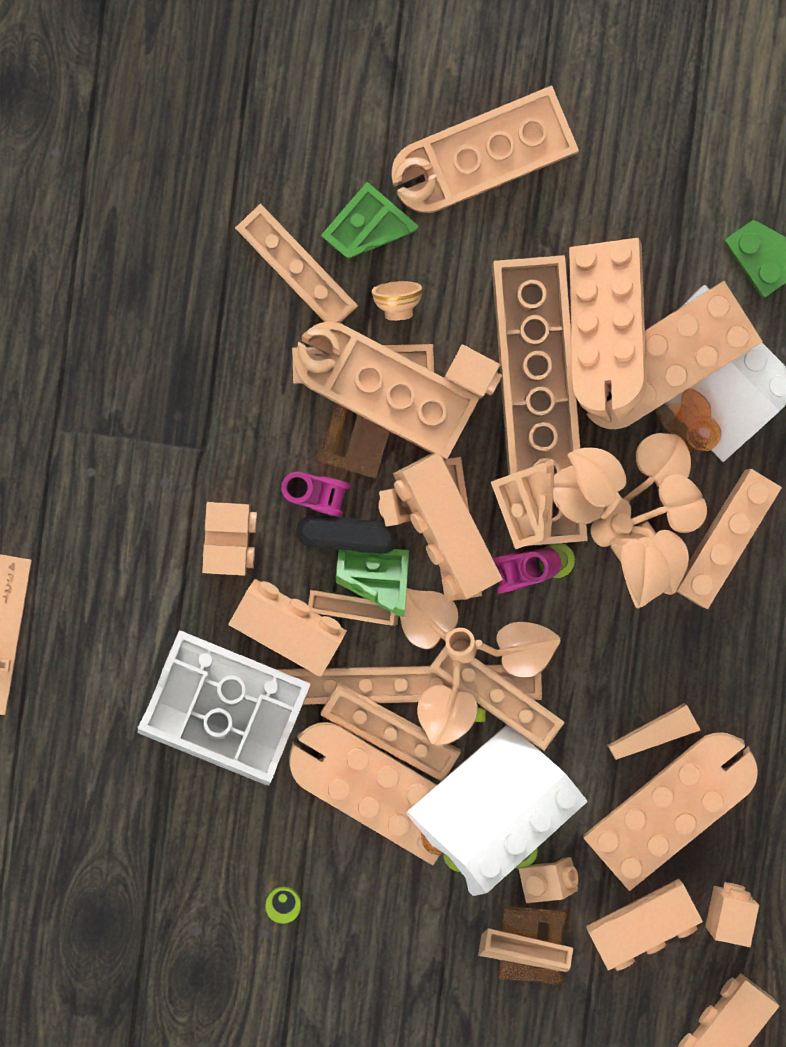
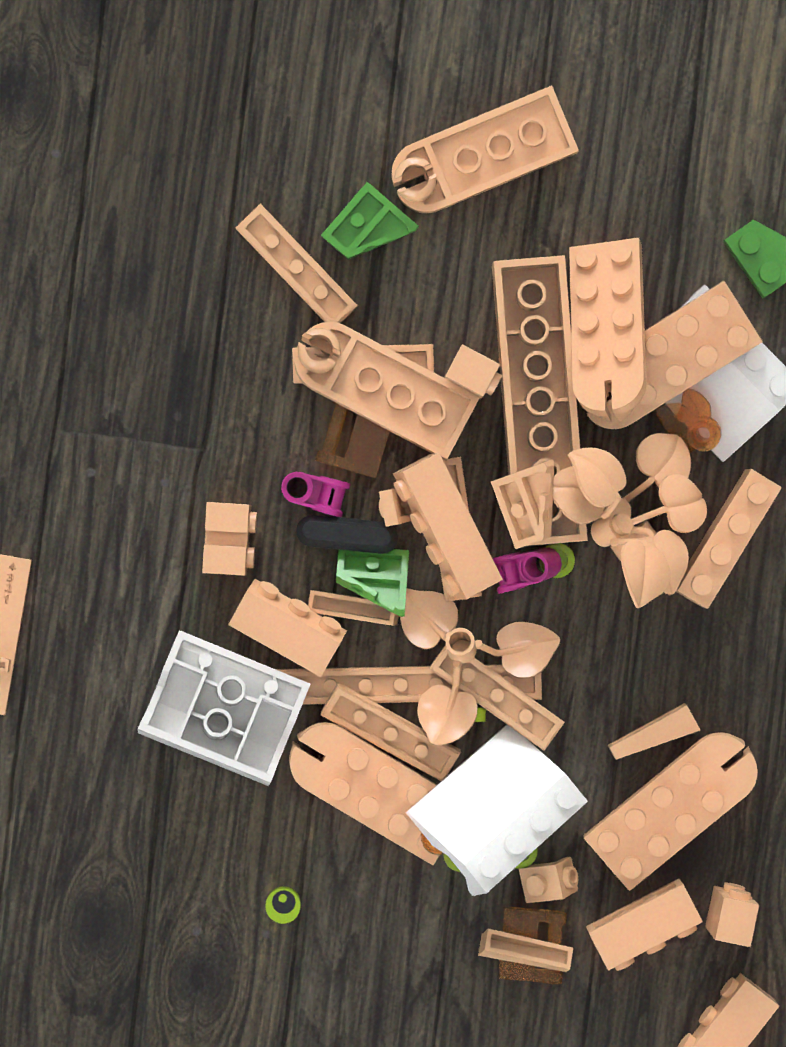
light nougat piece [371,281,422,321] -> none

